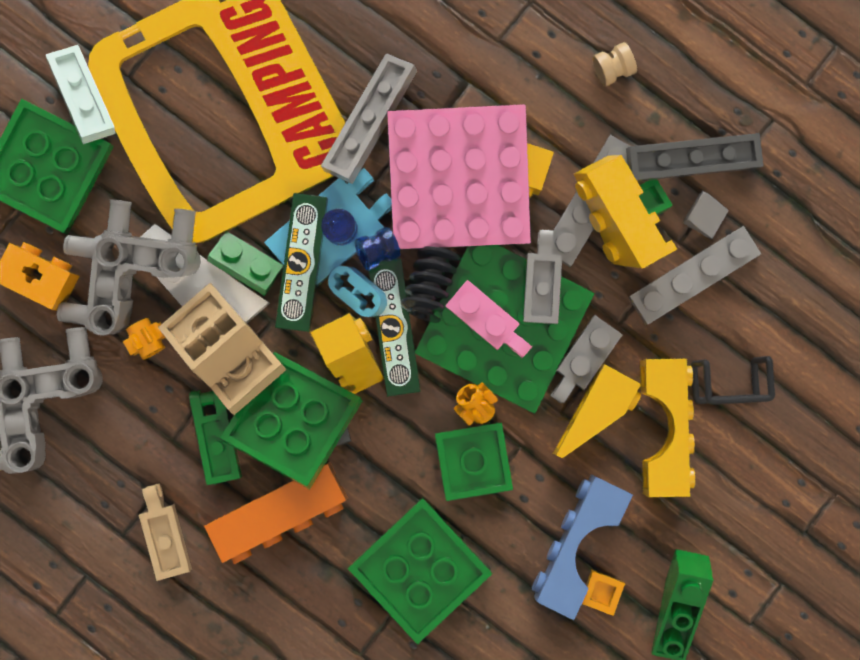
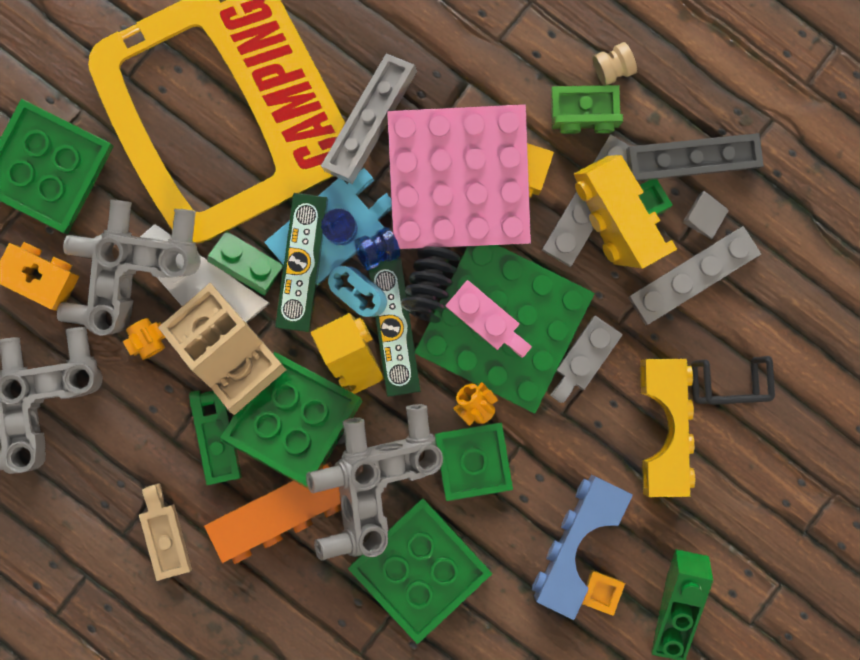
light aqua plate [46,45,116,144] -> none
light grey plate [523,230,562,324] -> none
yellow slope [553,364,641,458] -> none
none -> light grey pin [306,404,443,561]
none -> bright green bracket [551,85,623,134]

